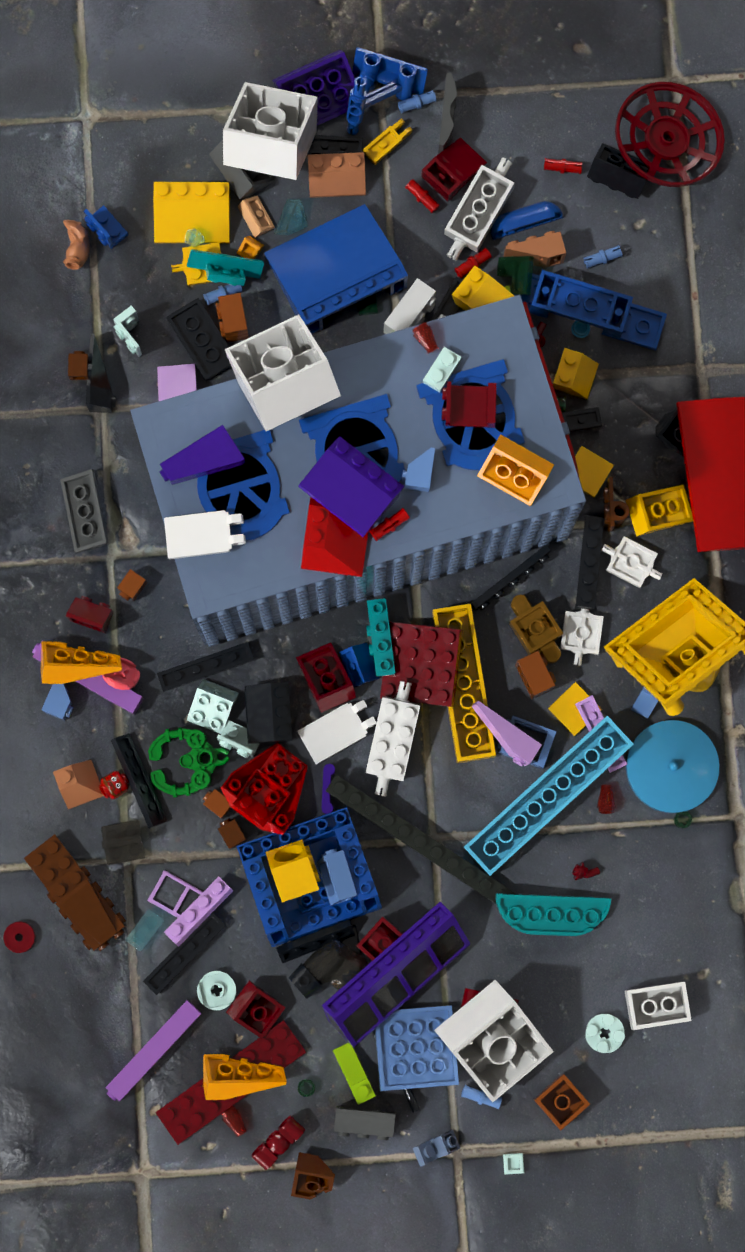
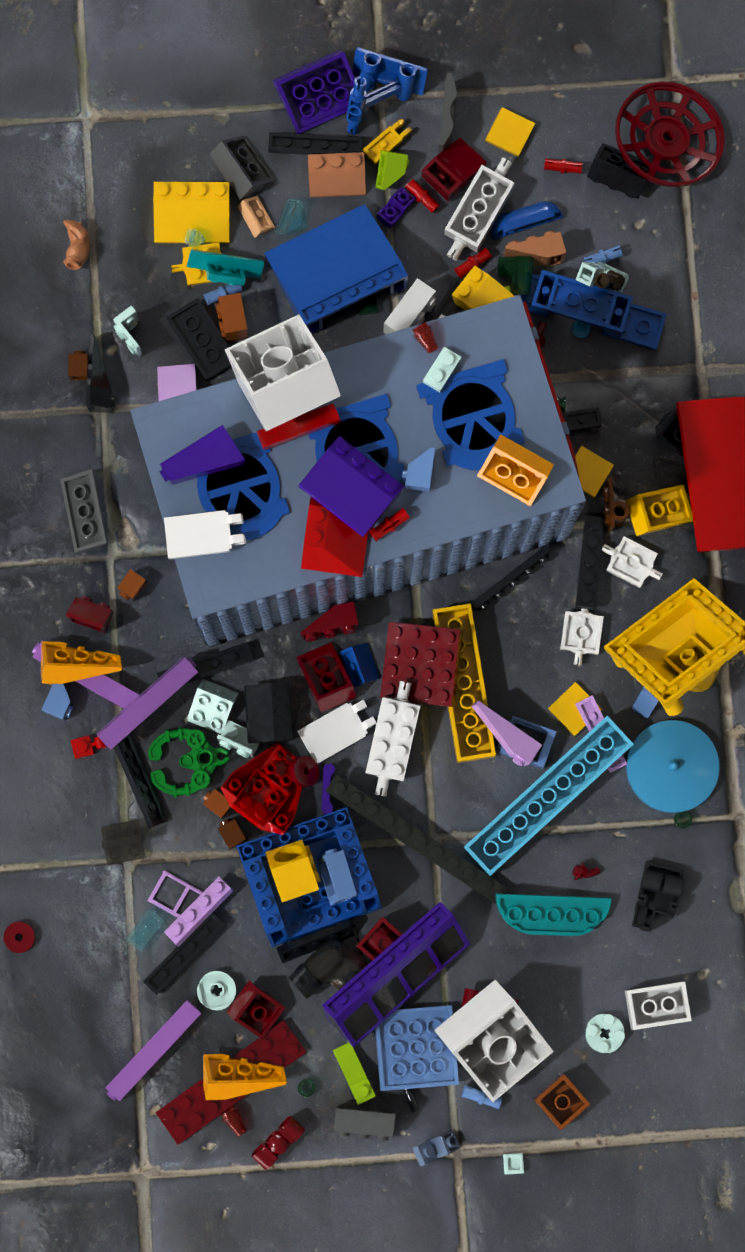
reddish brown wedge [24,834,127,951] -> none
nougat slope [53,760,104,810] -> none
blue bracket [84,205,128,249] -> none
red head [99,771,129,799] -> none
coral tile [102,658,140,690] -> none
white brick [223,82,318,180] -> none
light orange slope [237,236,264,259] -> none
reddish brown slope [291,1152,335,1200] -> none
teal bracket [366,598,395,677] -> none
medium blue pin [398,90,437,113] -> none
dark red panel [442,381,497,428] -> none
pearl gold brick [509,595,563,663] -> none
dark orange brick [515,651,556,699] -> none
yellow slope [553,348,599,399] -> none
clear red cone [597,785,616,814] -> none
none -> red plate [70,736,107,759]
none -> medium lavender brick [96,657,198,750]
none -> red slope [256,403,340,450]
none -> dark red piece [290,756,319,787]
none -> dark red slope [301,602,358,642]
none -> lime slope [375,150,409,190]
none -> dark purple slope [376,186,416,228]
none -> yellow tile [485,107,535,157]
none -> hips [576,262,629,292]
none -> black plate [632,861,684,932]

